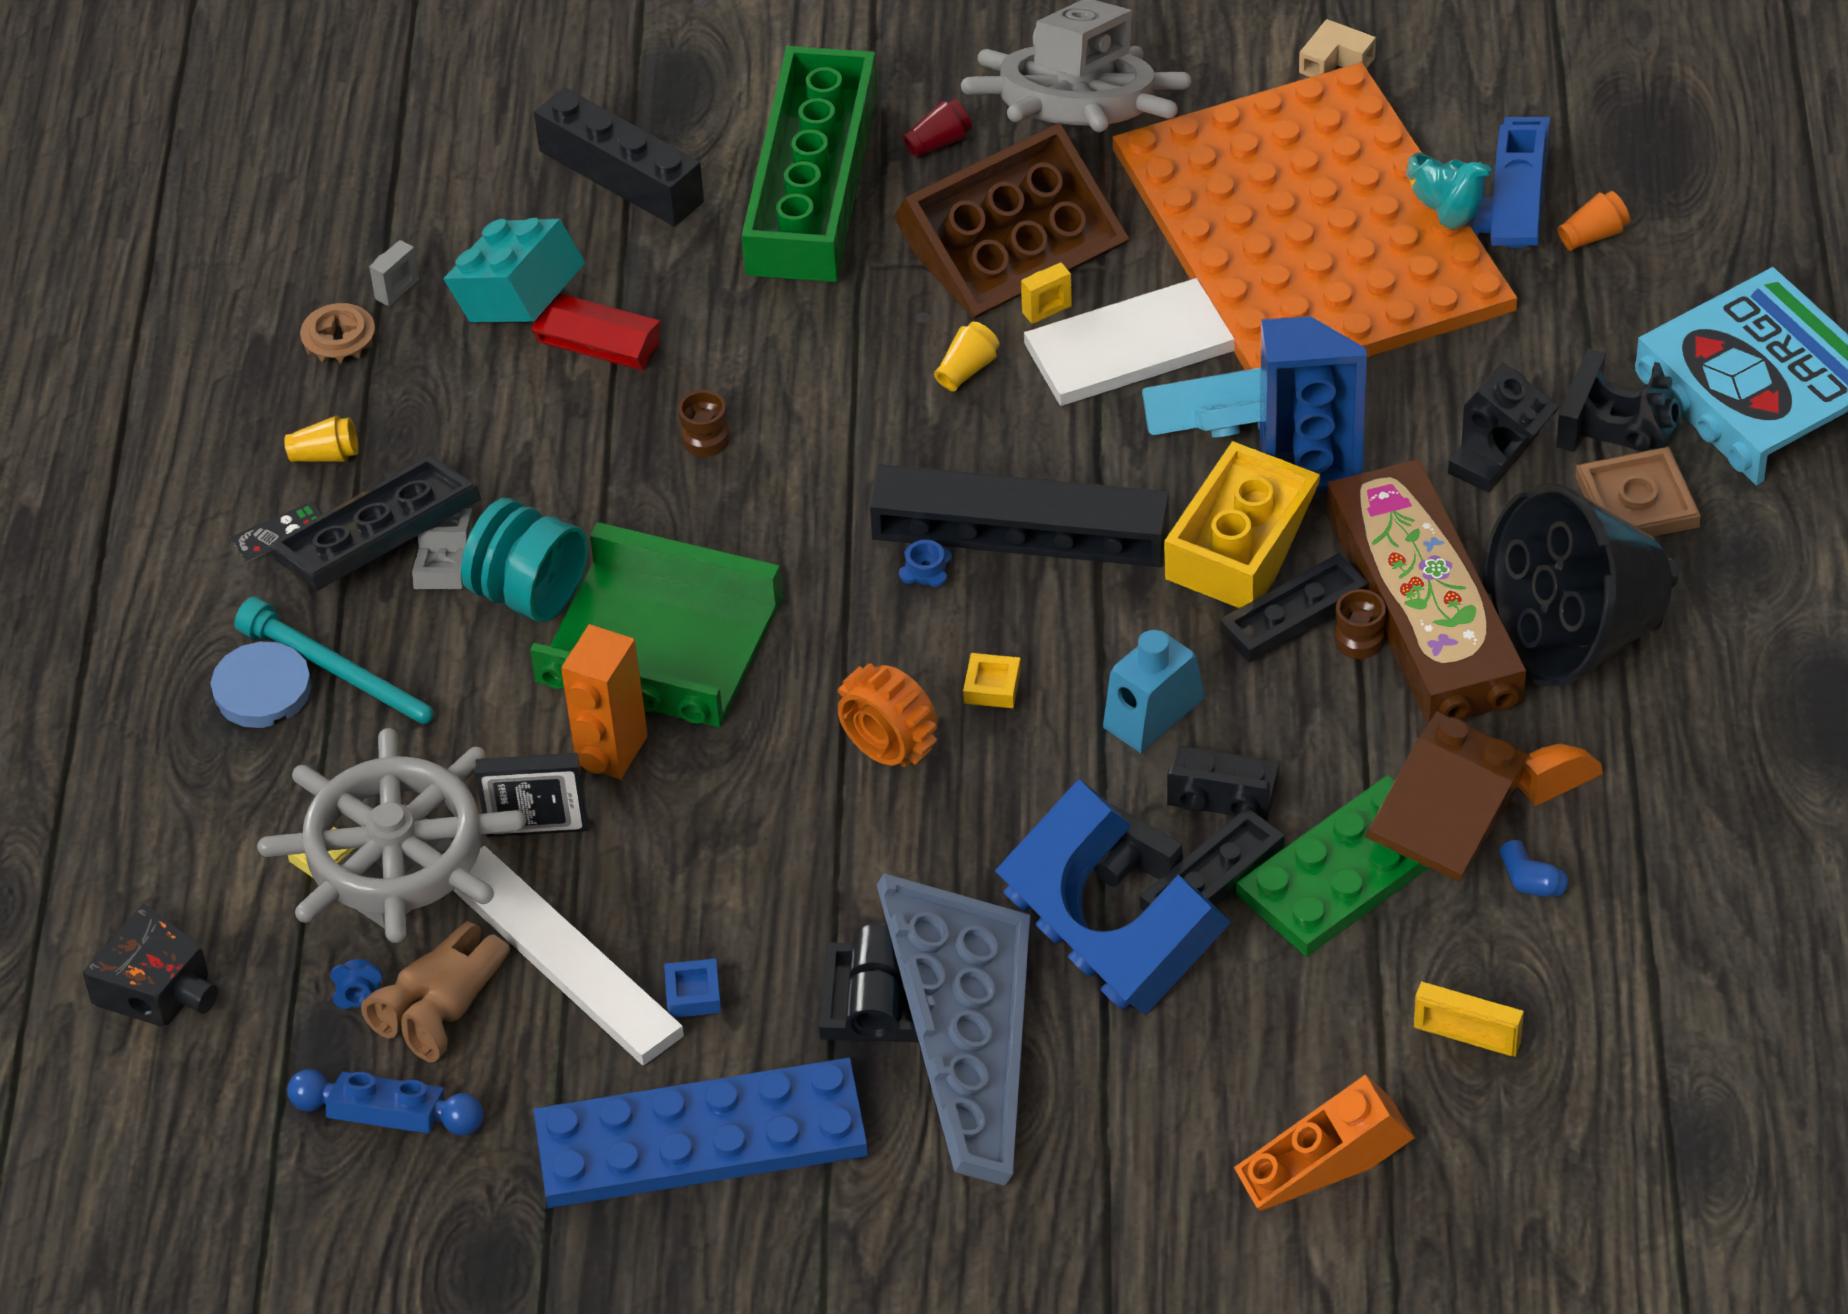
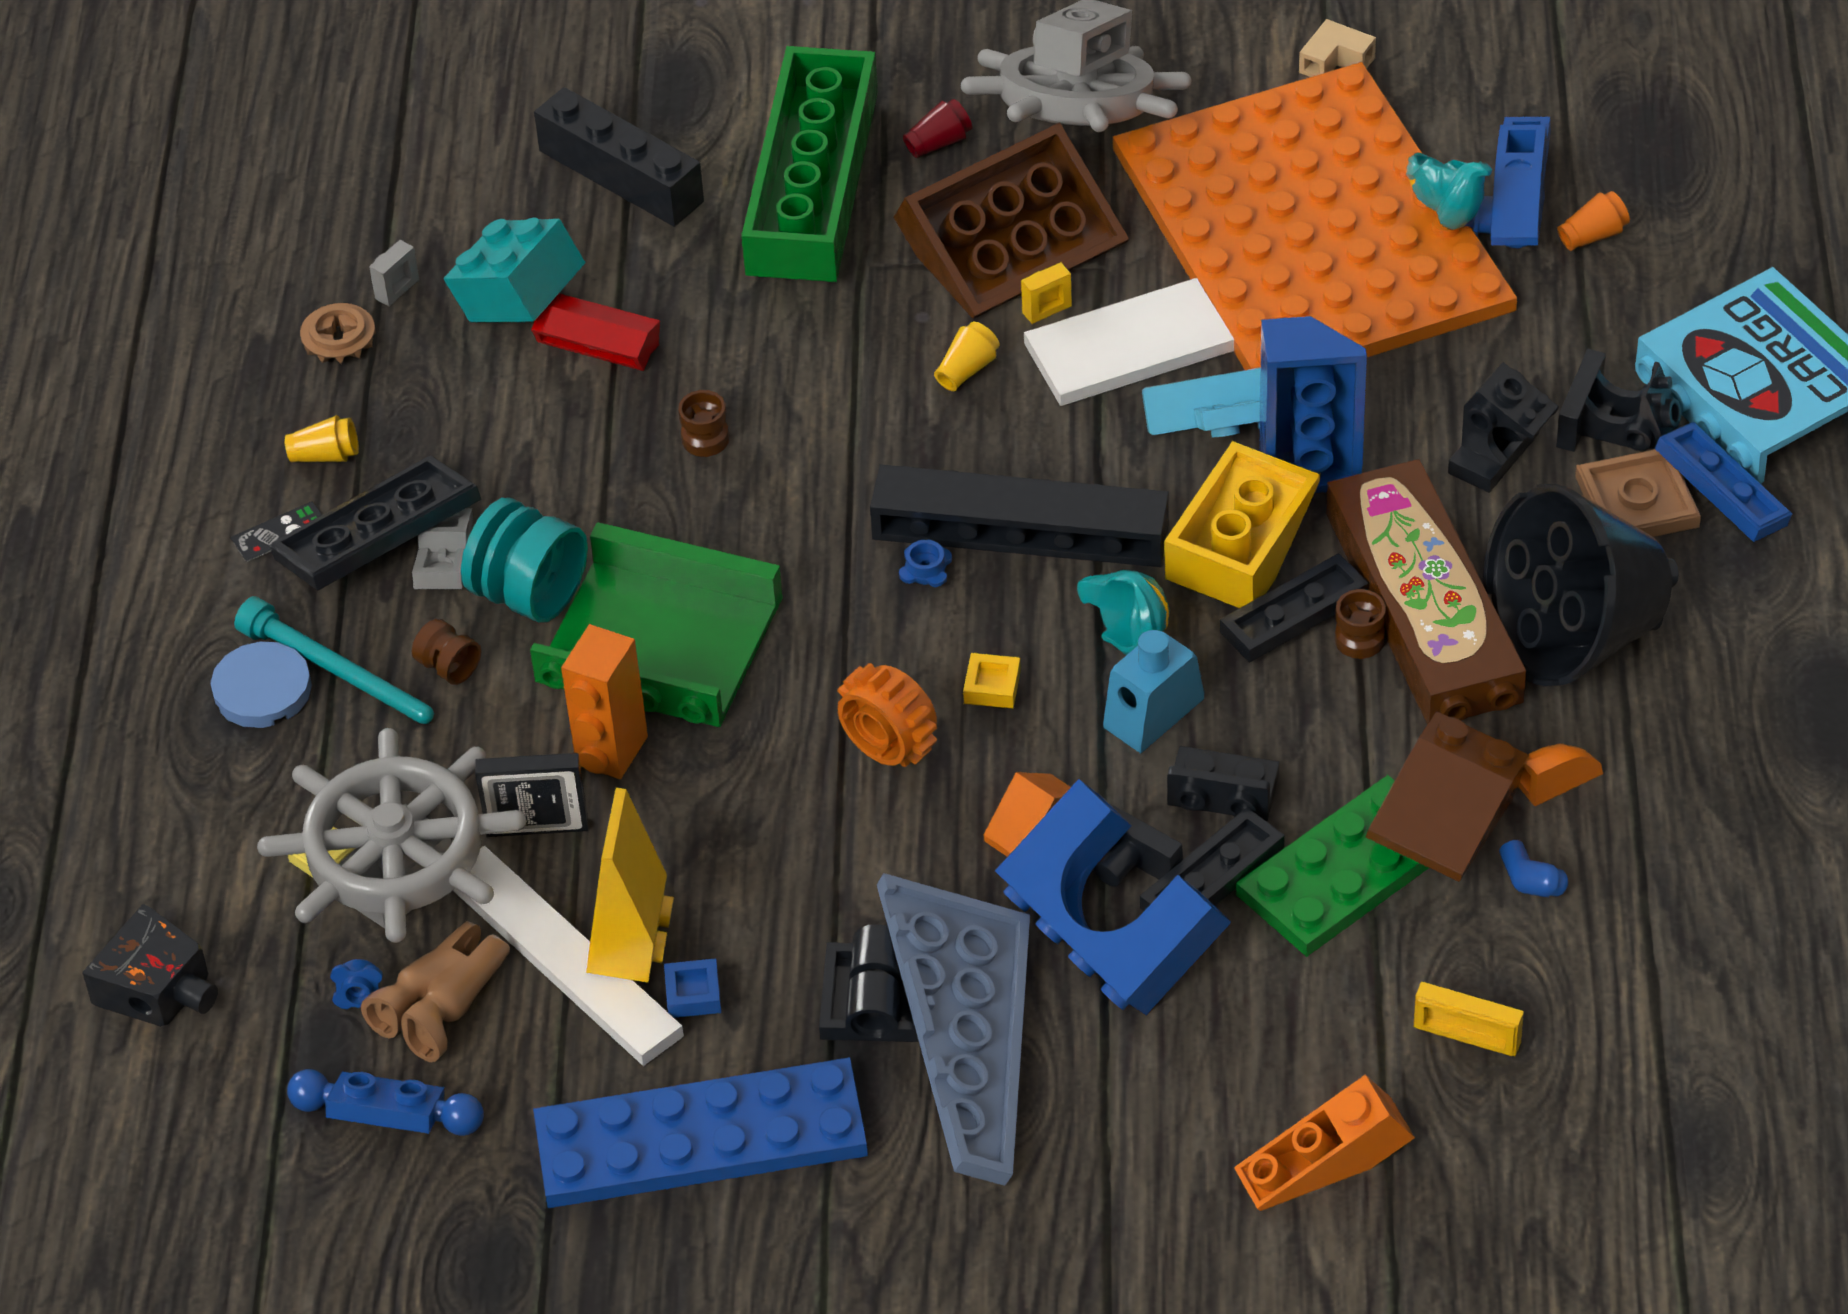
none -> reddish brown wheel [411,618,482,685]
none -> yellow slope [586,788,674,983]
none -> orange slope [984,772,1071,857]
none -> teal hair [1077,570,1170,655]
none -> blue tile [1655,421,1792,542]

